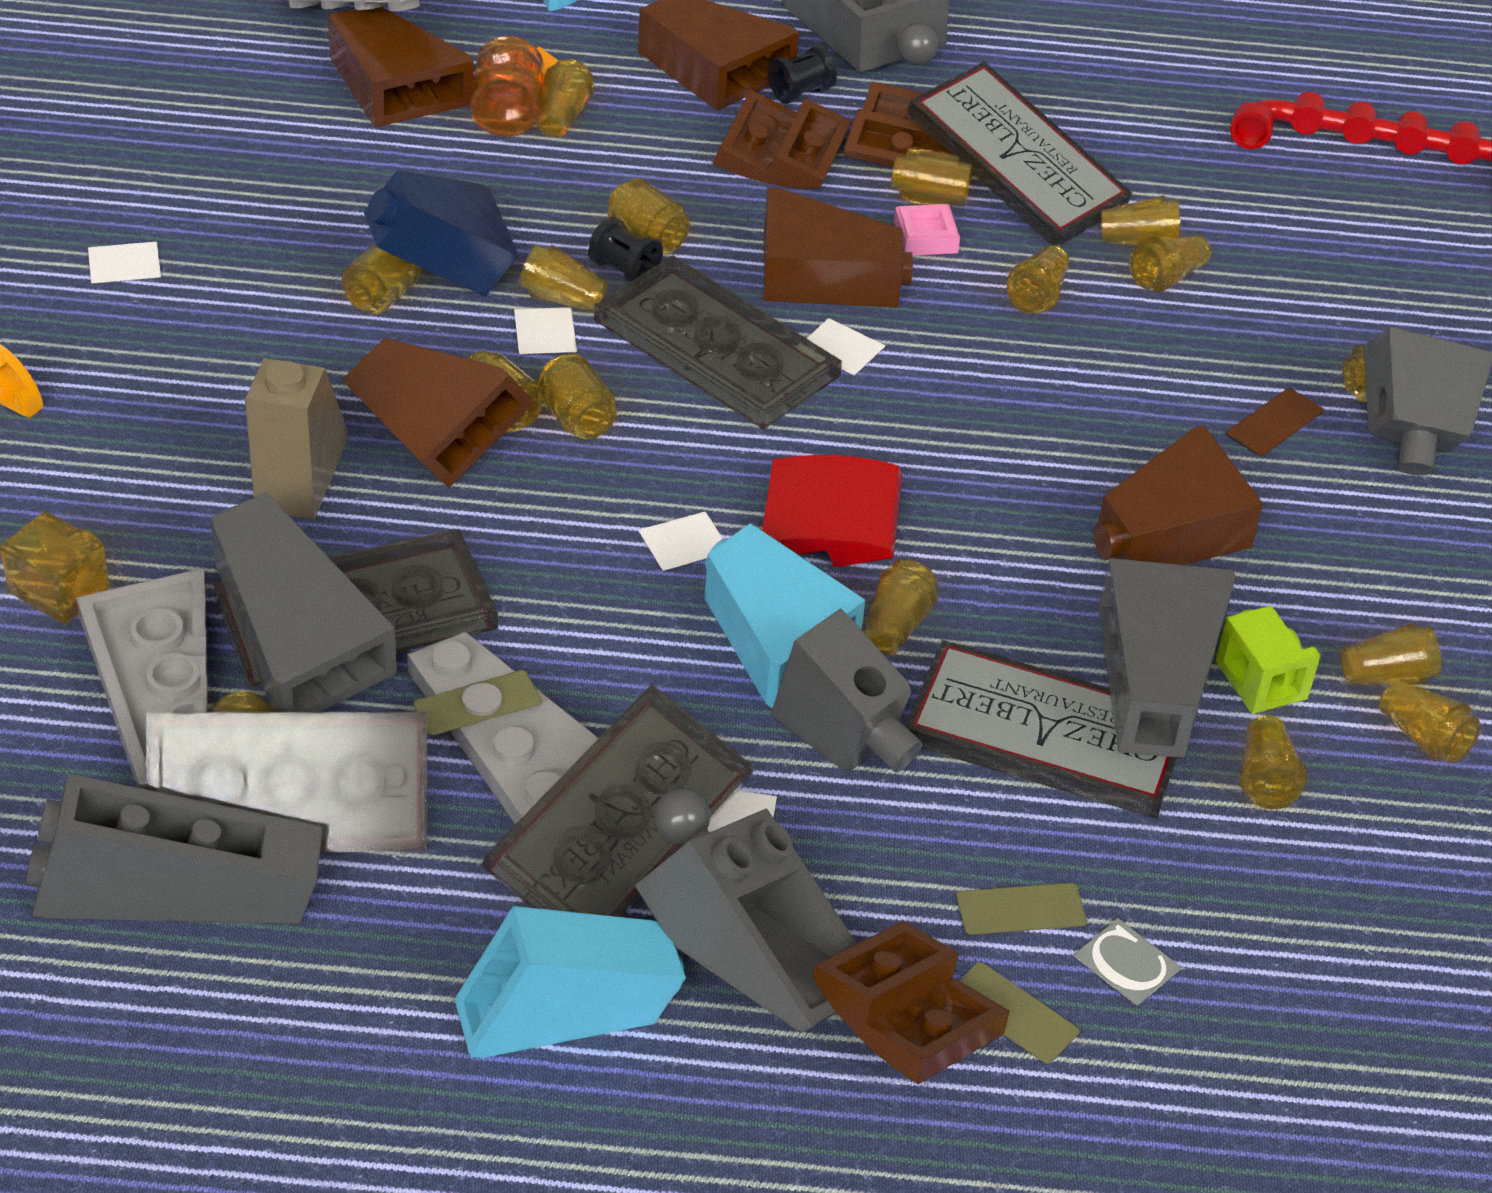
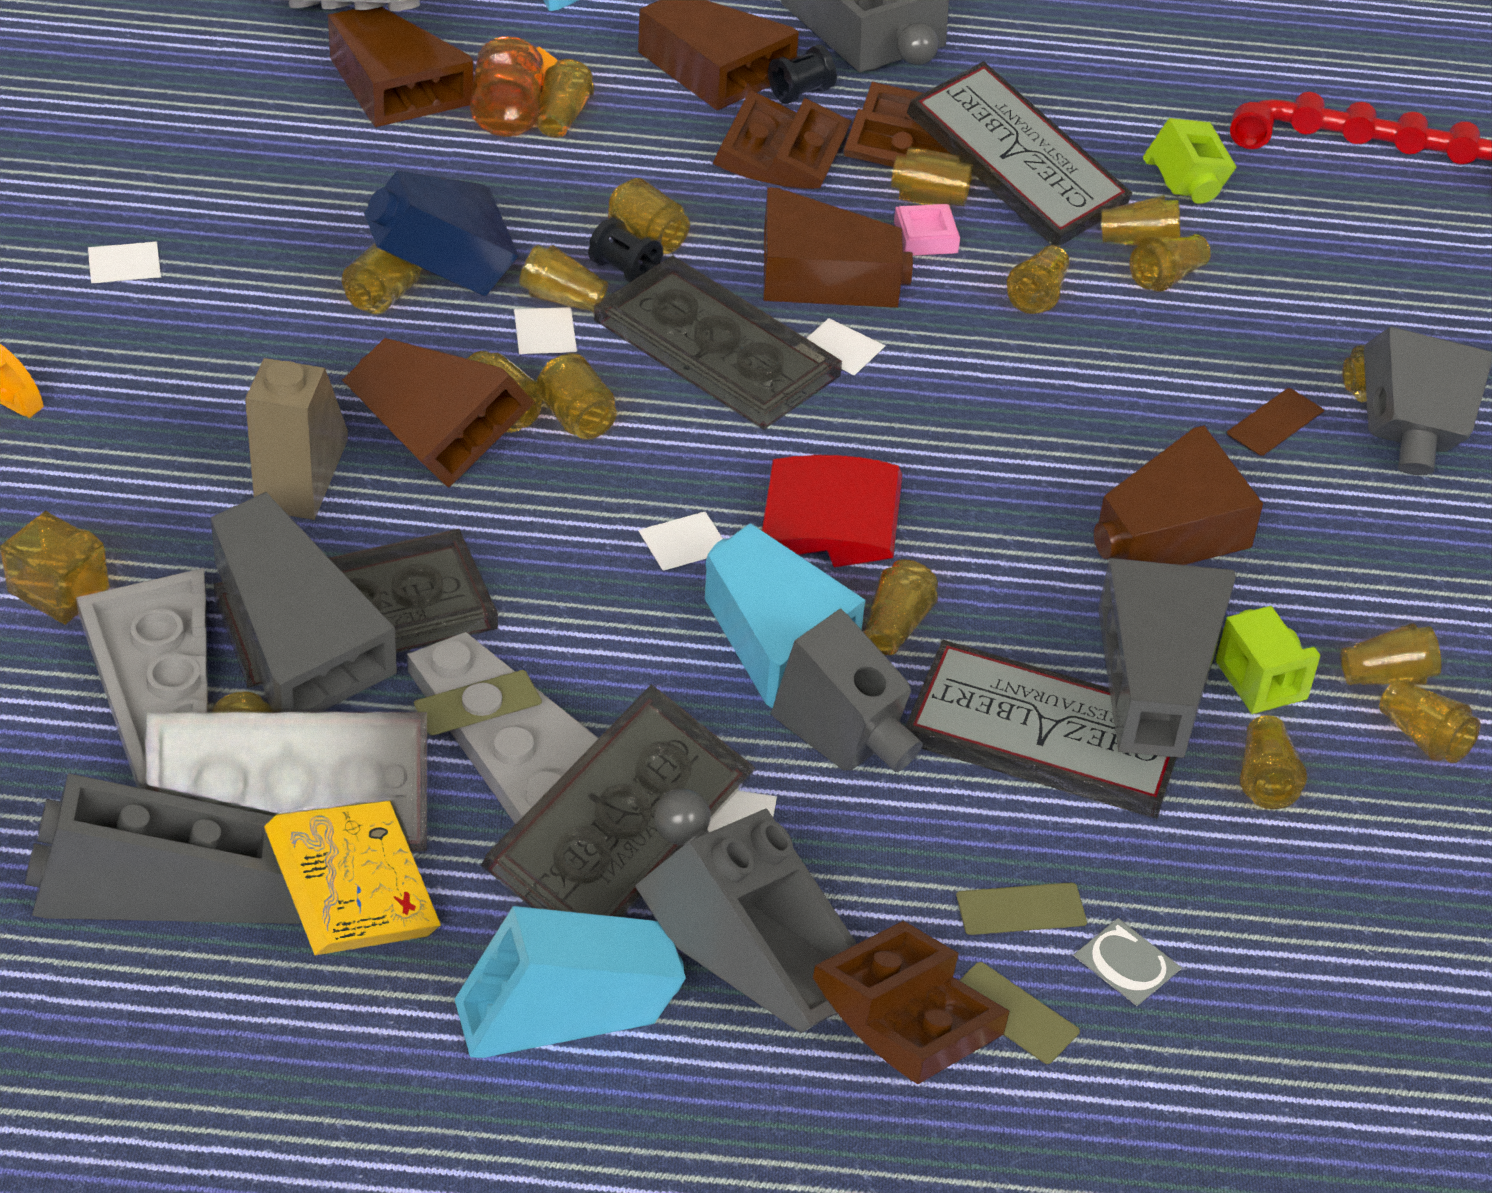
none -> yellow tile [264,801,441,955]
none -> lime brick [1143,118,1237,204]

